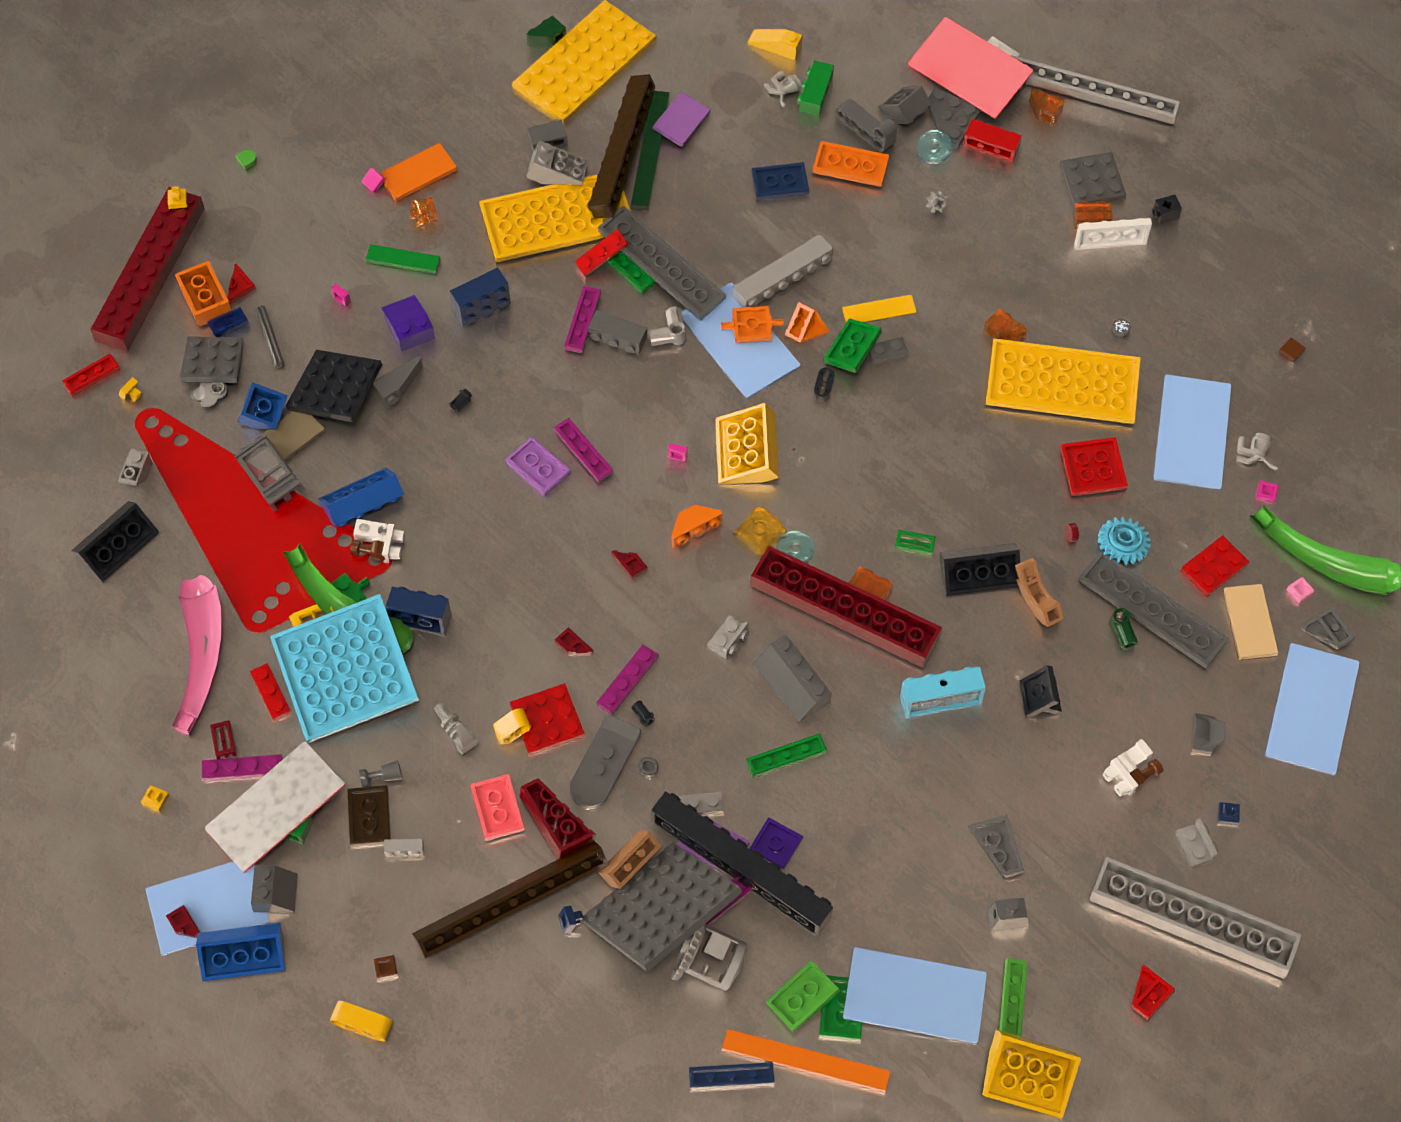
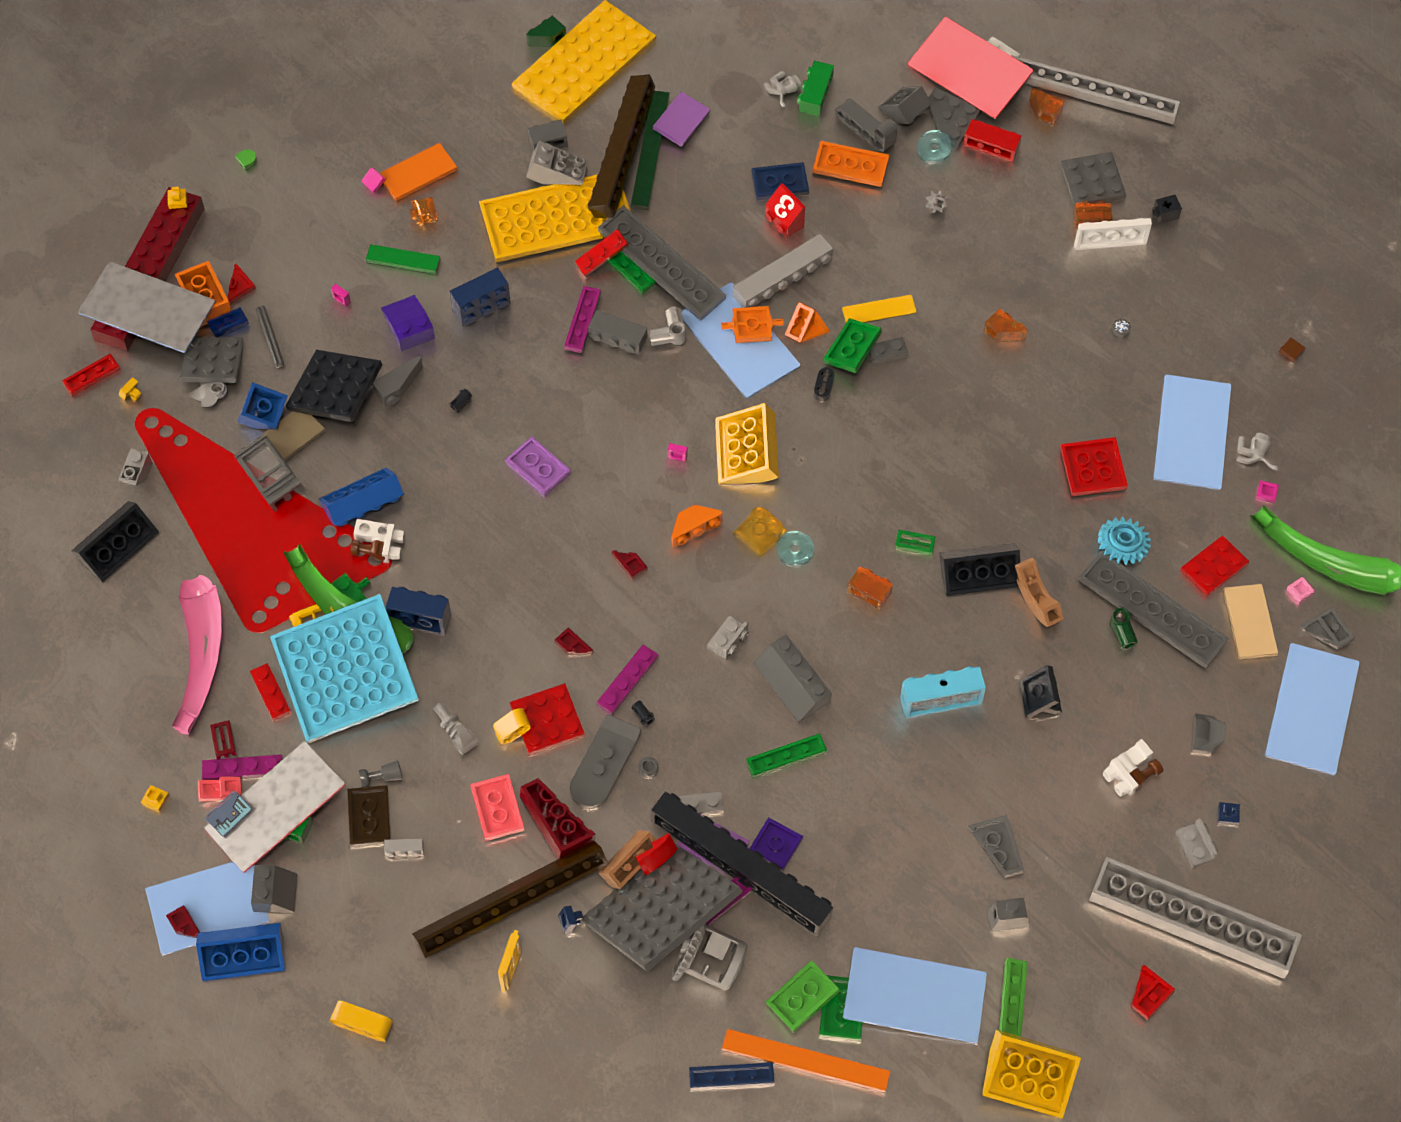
reddish brown tile [374,955,398,981] -> none
magenta plate [554,418,613,483] -> none
yellow slope [748,29,803,60] -> none
dark red brick [750,545,942,668] -> none
yellow plate [985,339,1140,424] -> none
dark red tile [1065,523,1079,543] -> none
none -> flat silver piece [78,262,215,353]
none -> coral slope [198,777,242,802]
none -> panel [204,790,252,836]
none -> yellow piece [498,930,522,993]
none -> red slope [636,833,678,875]
none -> red slope [765,183,805,238]

